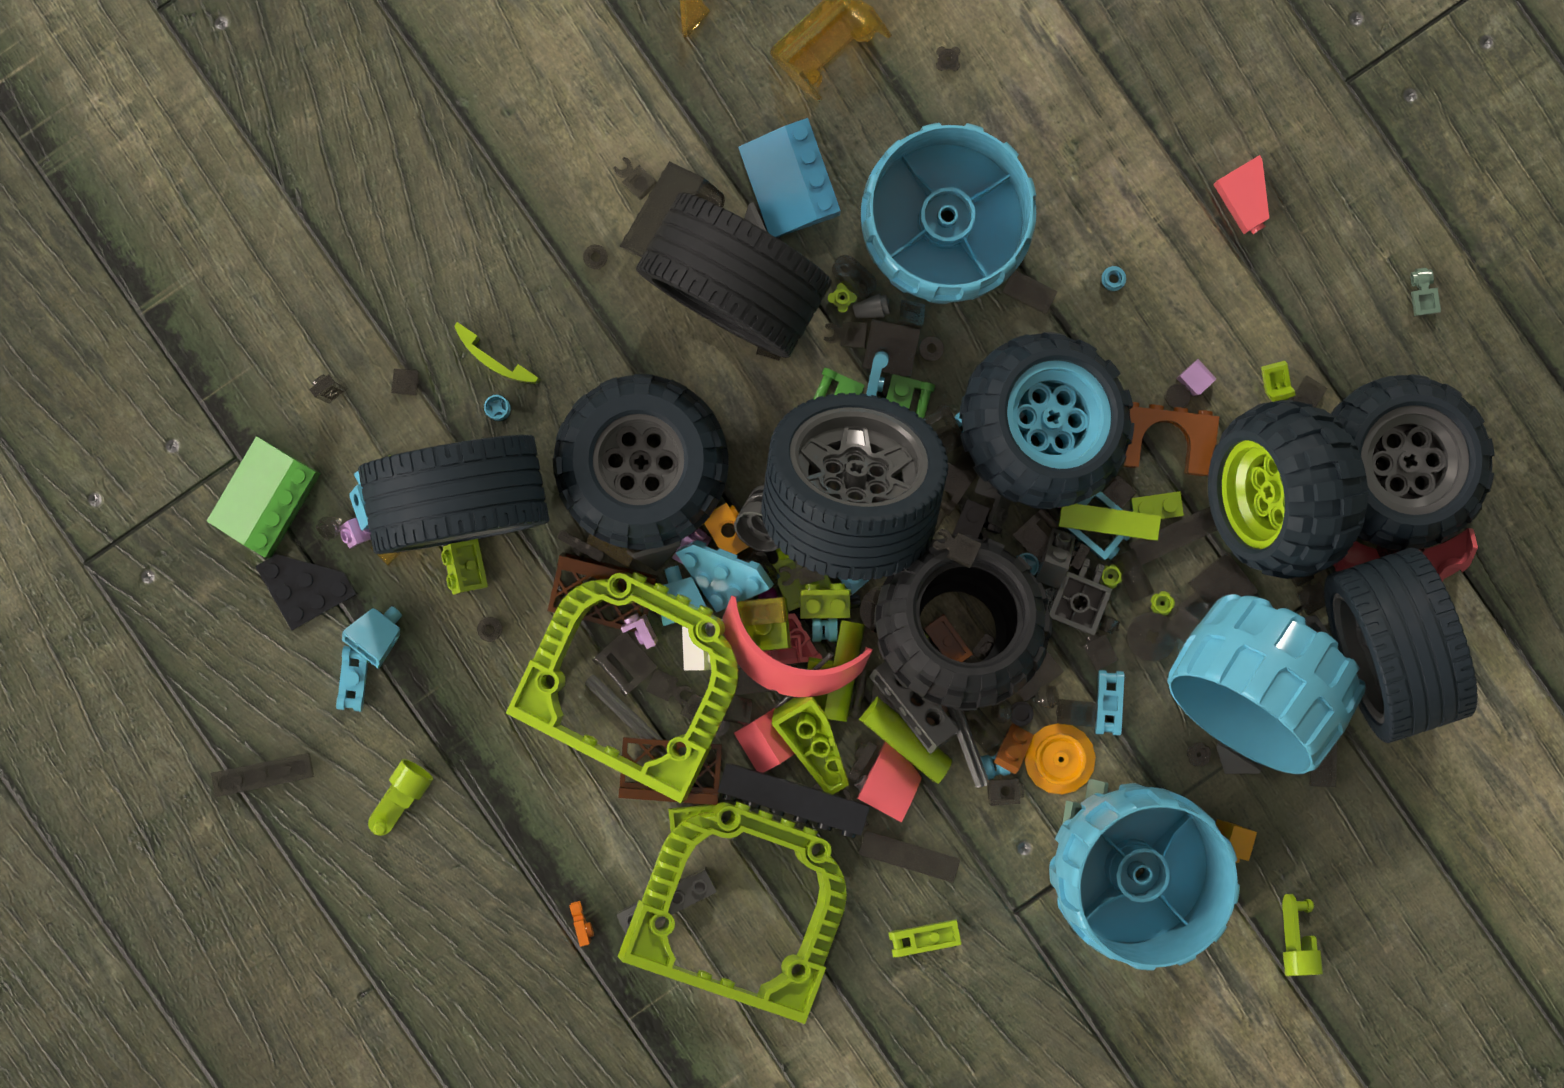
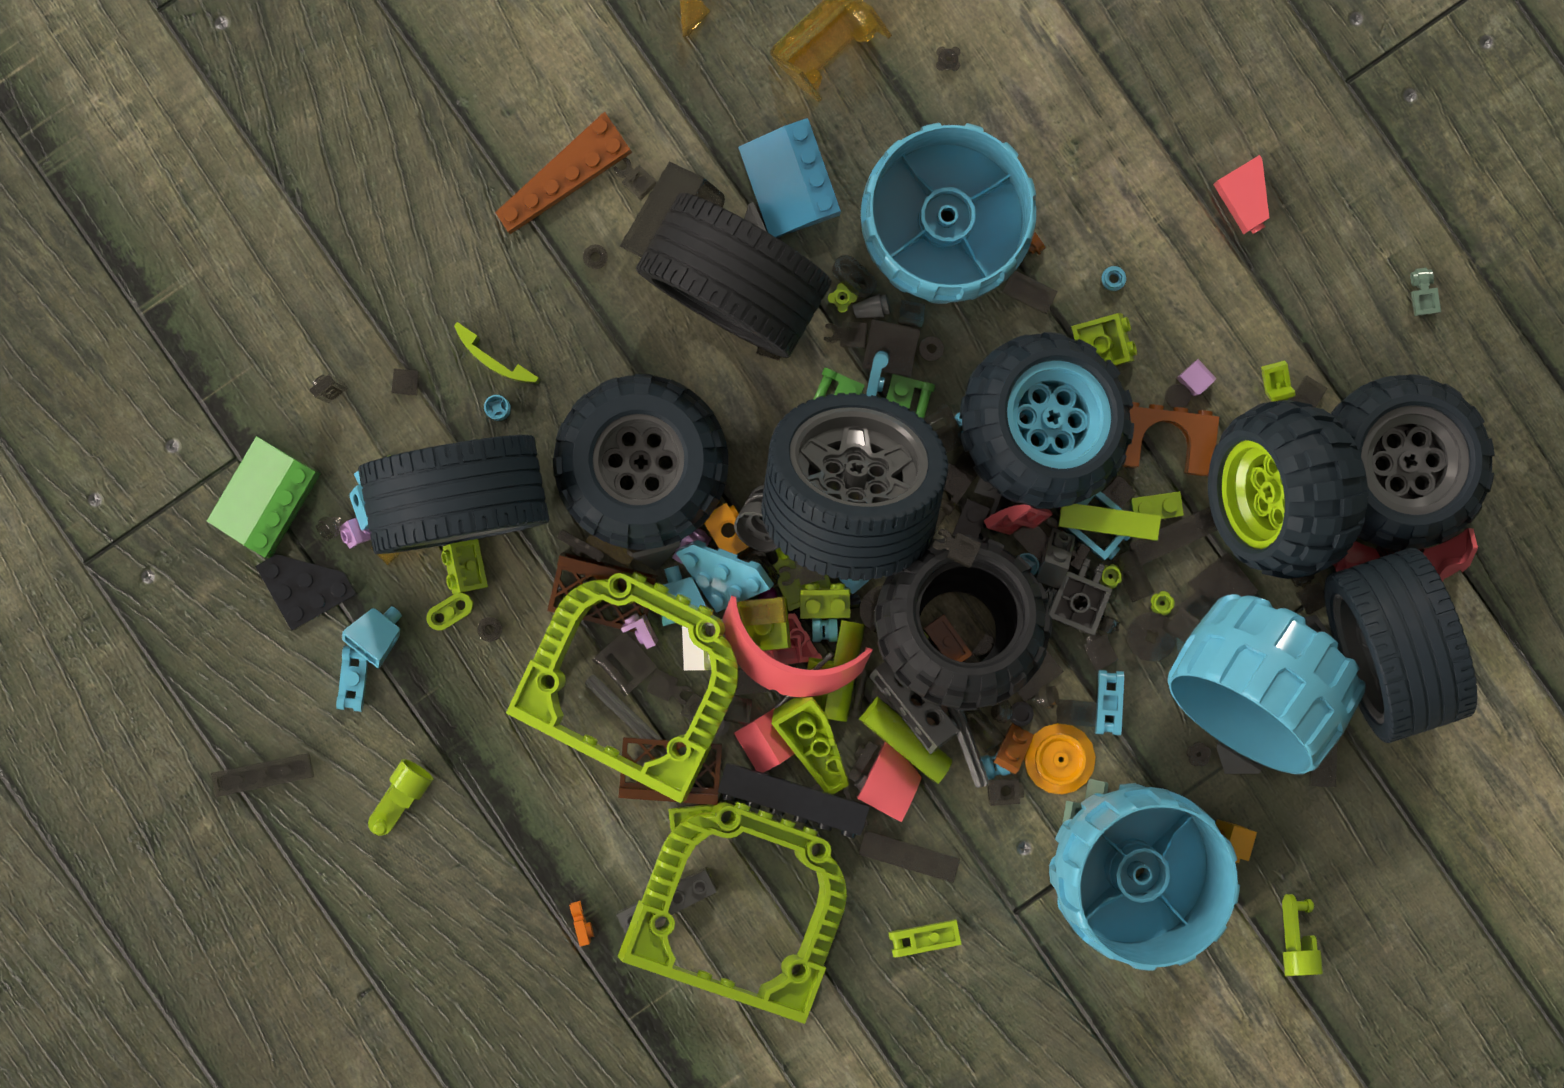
none -> lime plate [427,593,474,630]
none -> dark orange wing [495,112,632,234]
none -> coral slope [984,504,1053,535]
none -> dark orange plate [1029,232,1046,255]
none -> lime plate [1071,313,1137,366]

